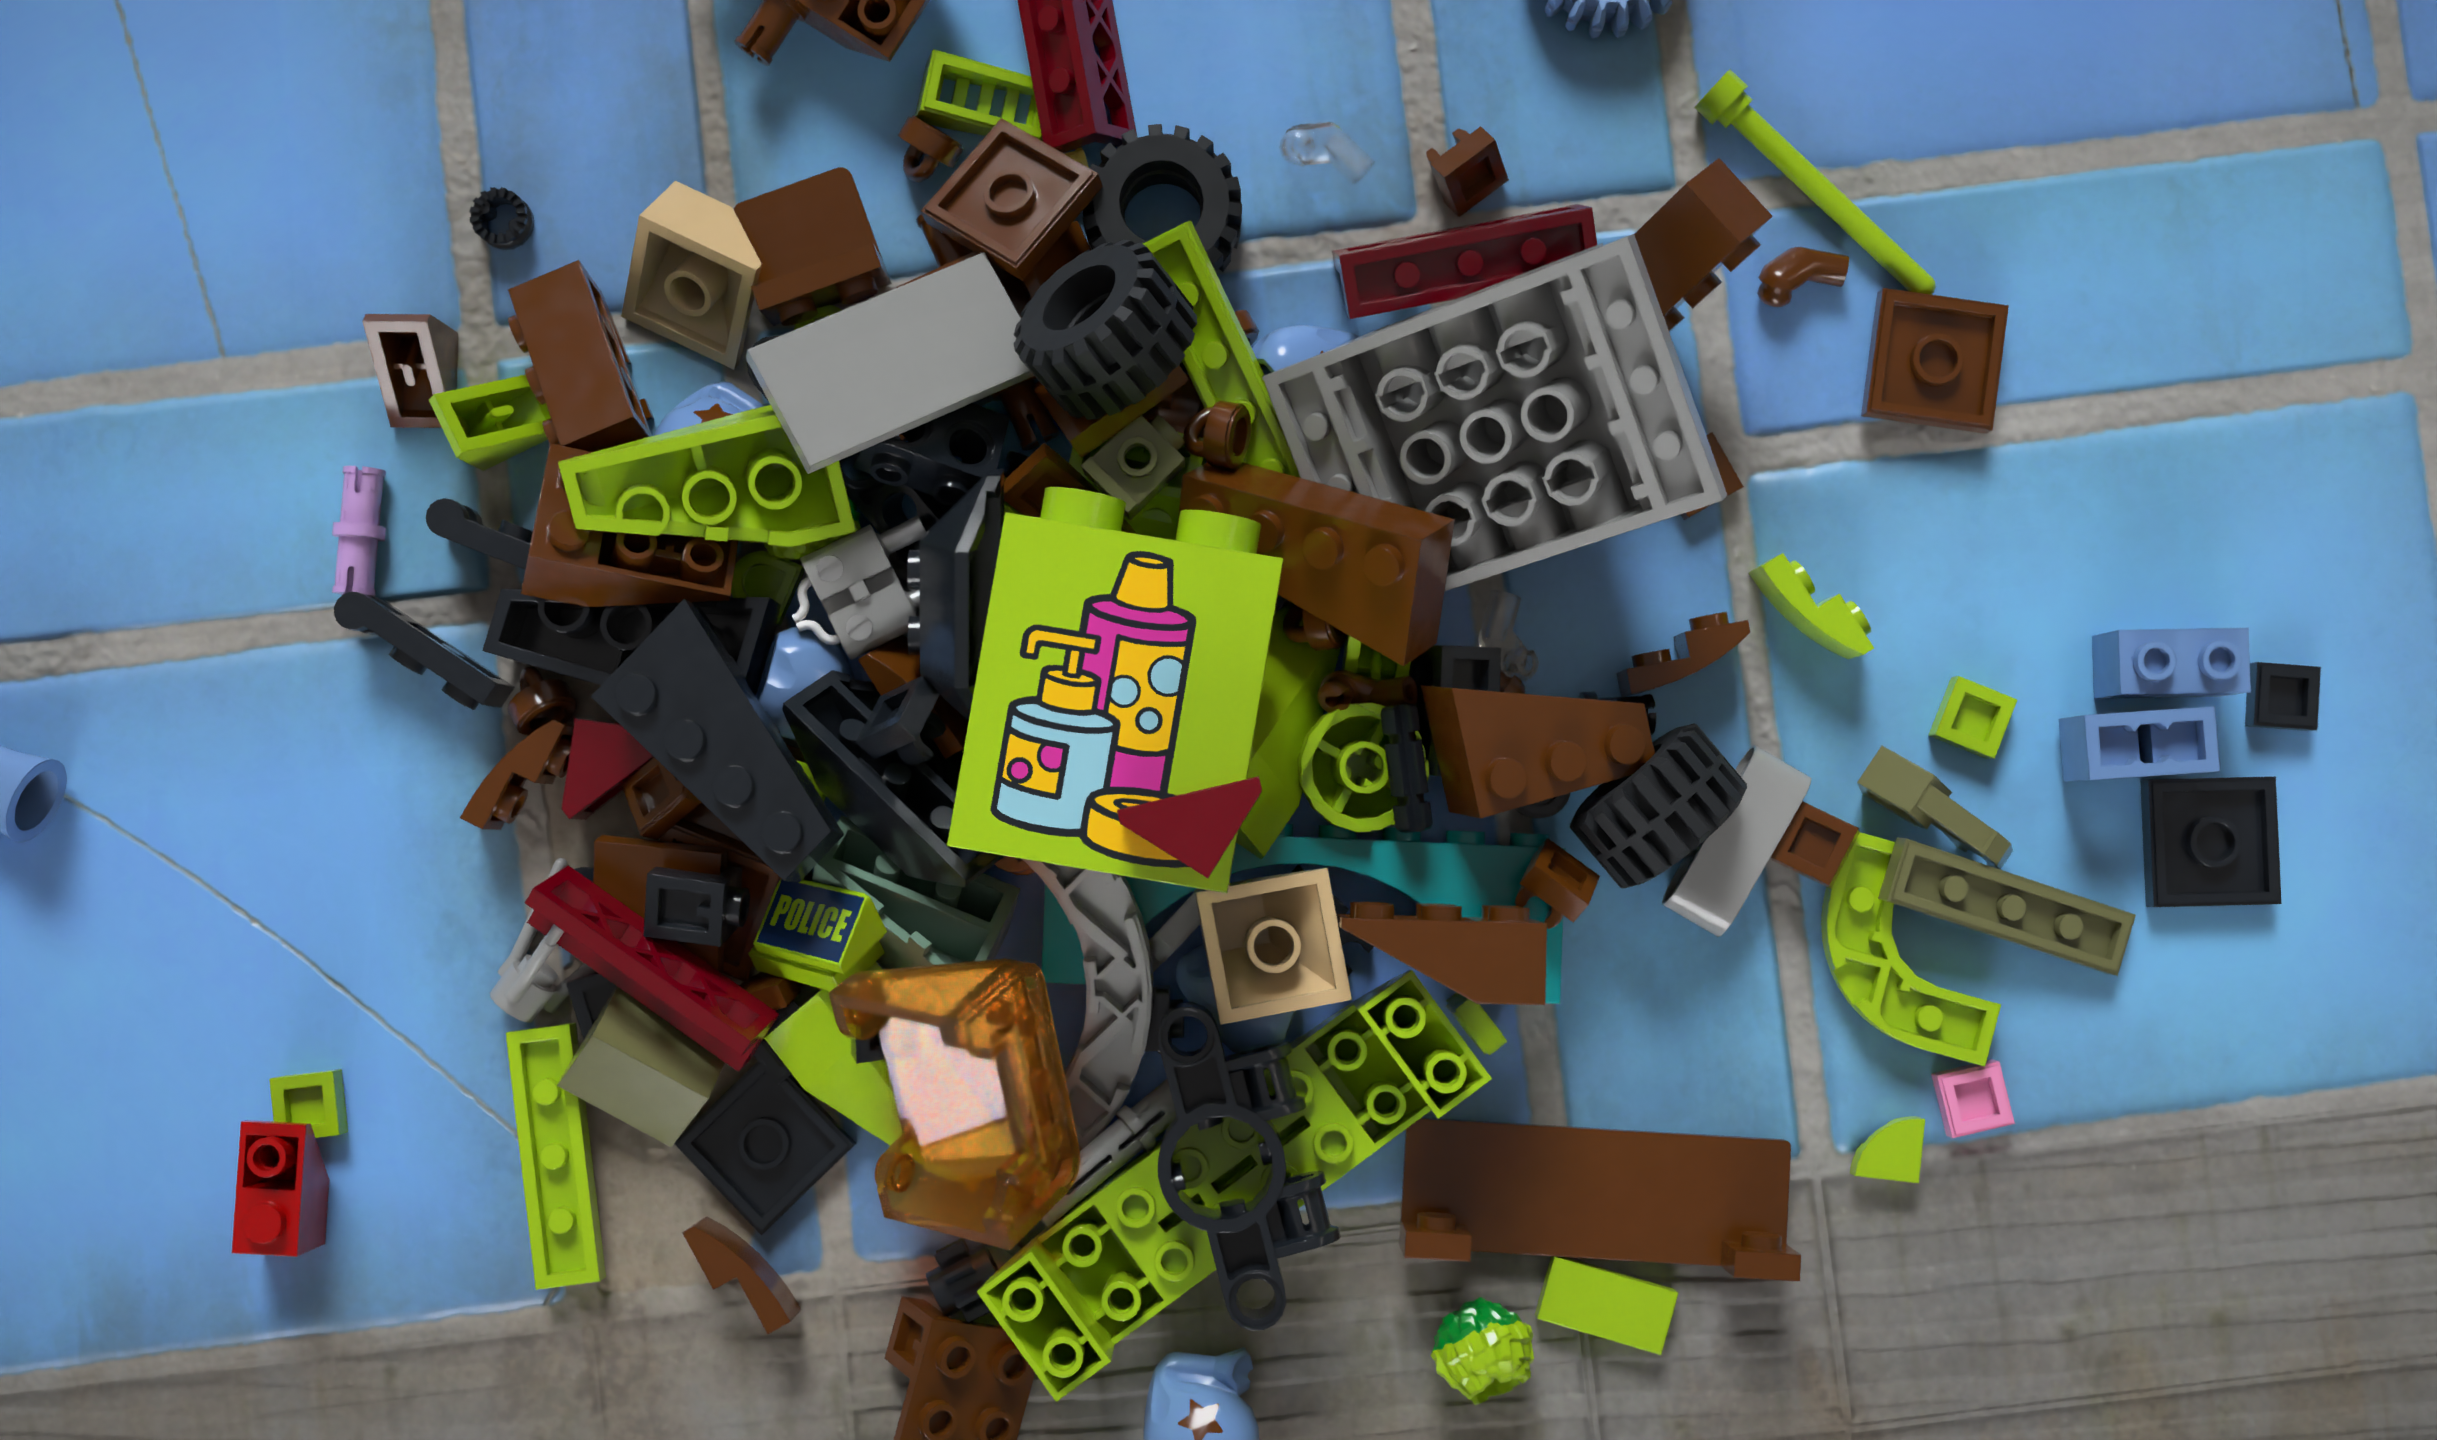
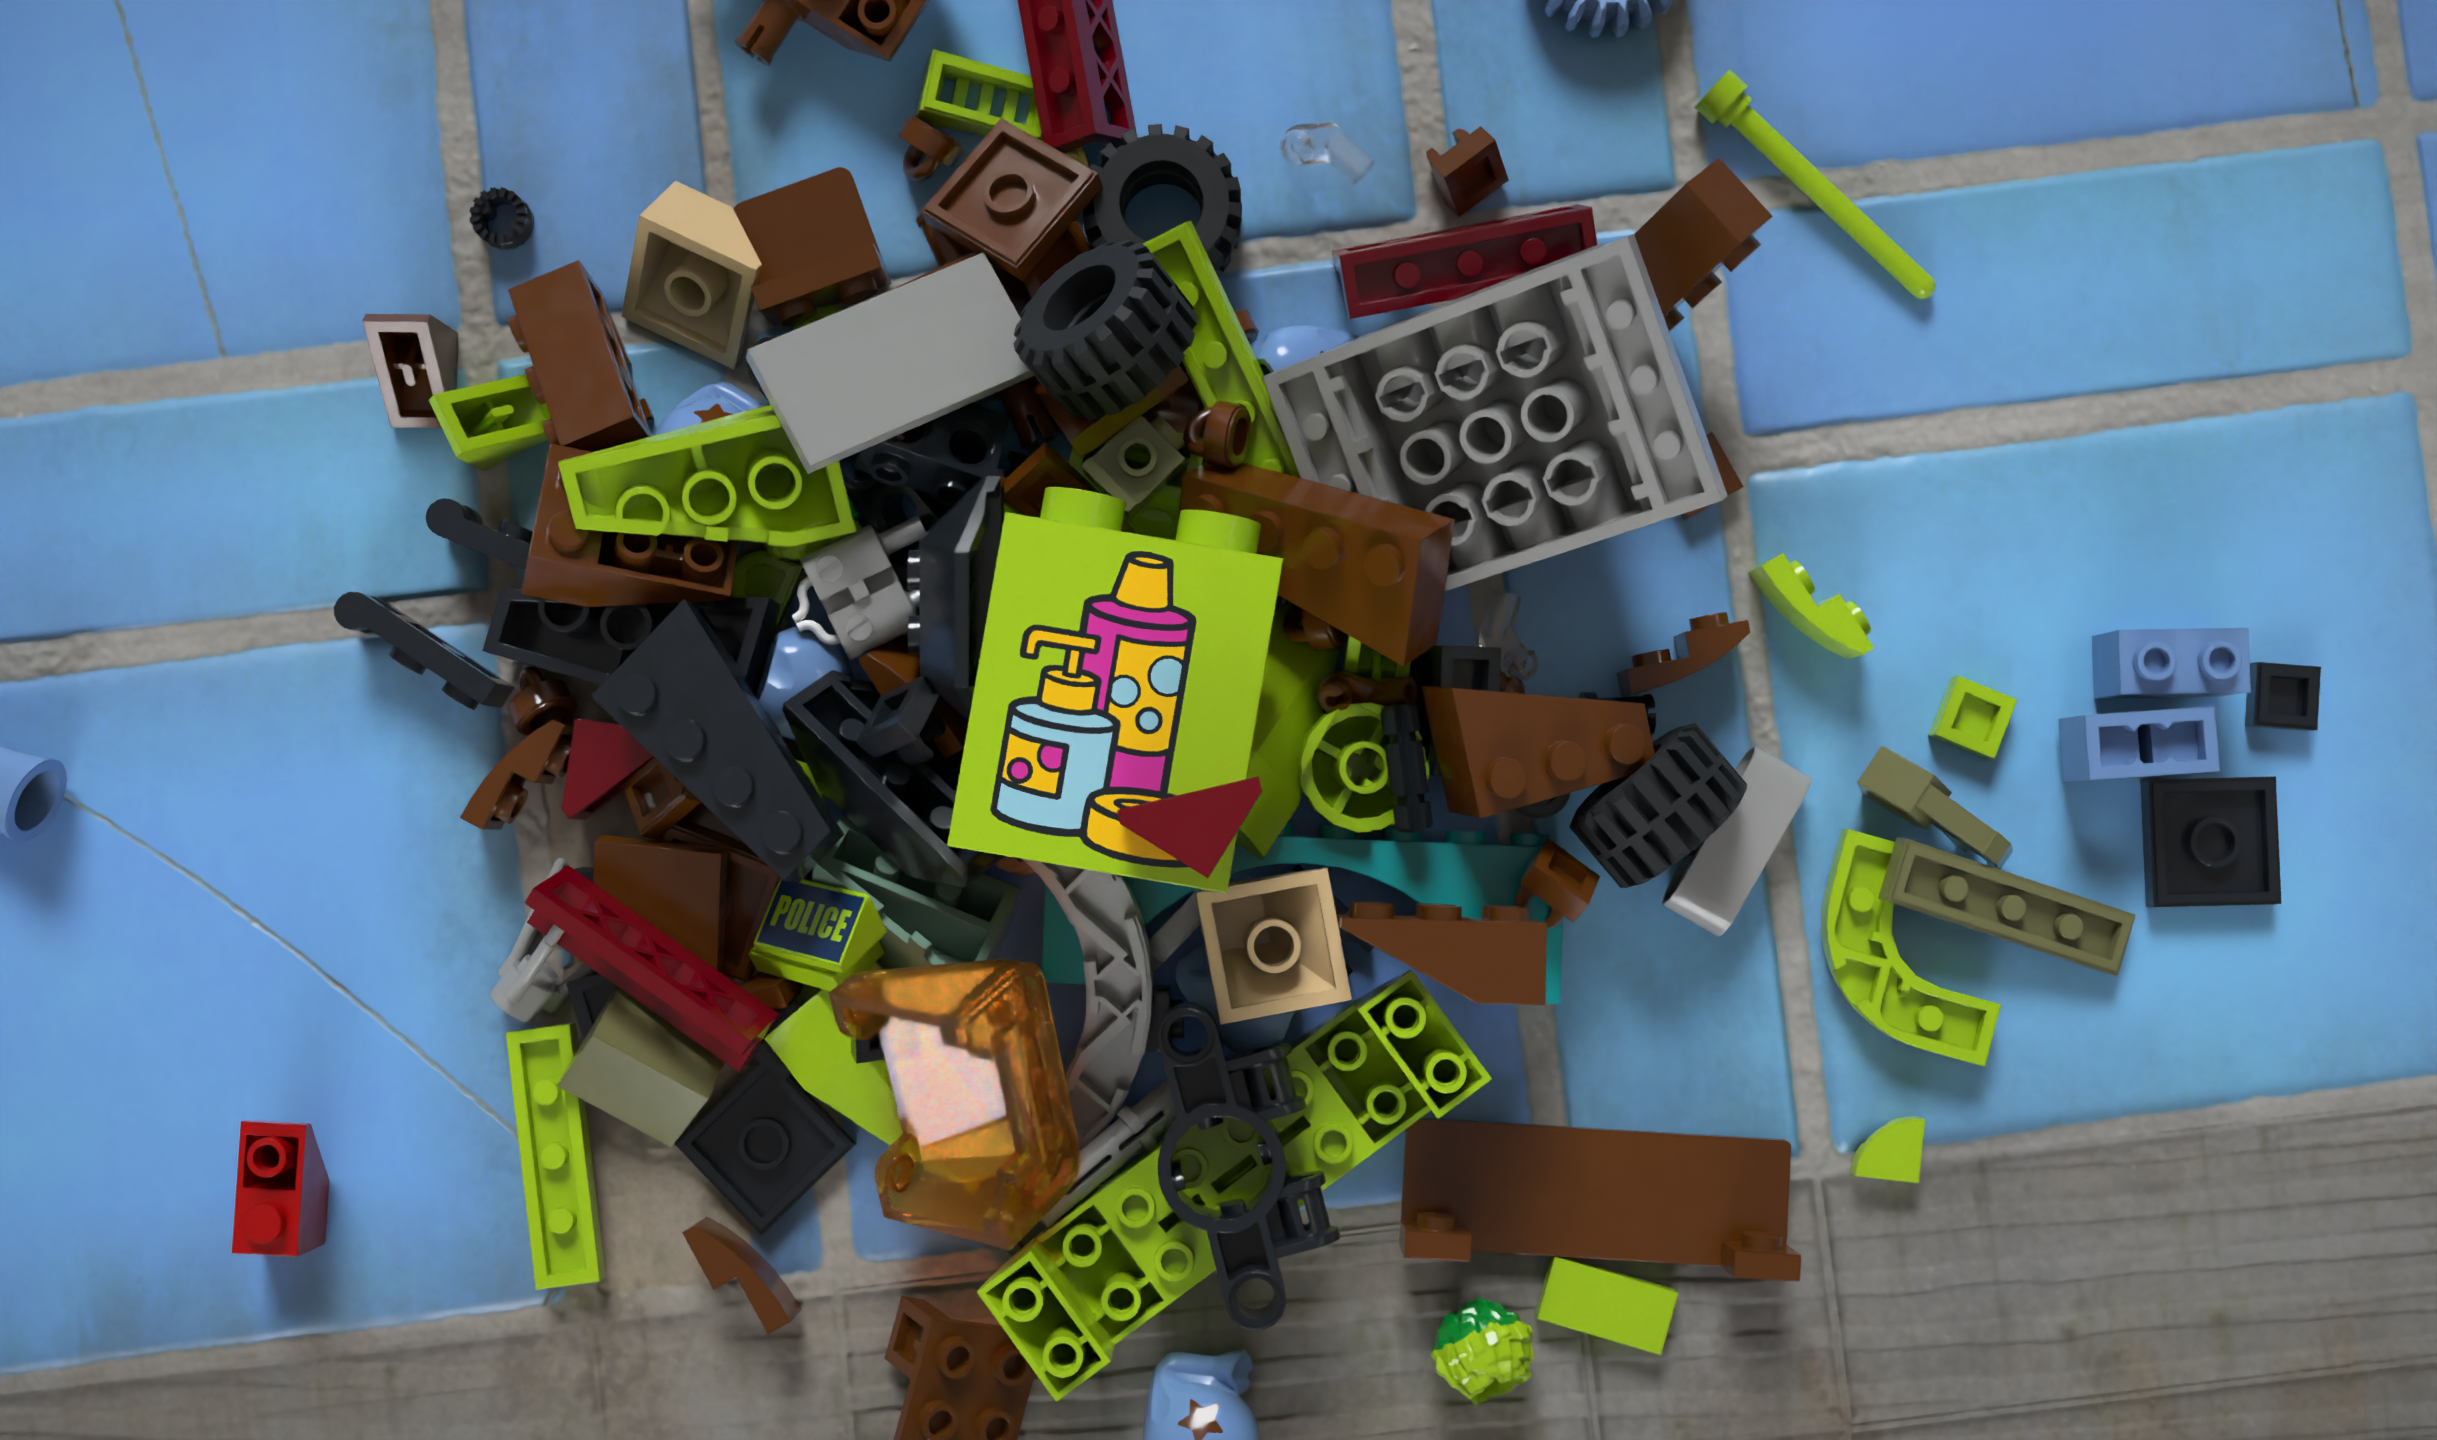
lime tile [269,1069,348,1138] -> none
lavender pin [332,466,386,597] -> none
black bracket [643,866,750,947] -> none
black gear [926,1237,999,1323] -> none
lime tile [1446,992,1507,1056] -> none
reddish brown arm [1757,247,1849,307] -> none
reddish brown tile [1770,801,1860,889] -> none
reddish brown plate [1861,288,2009,434] -> none
bright pink tile [1931,1059,2015,1138] -> none

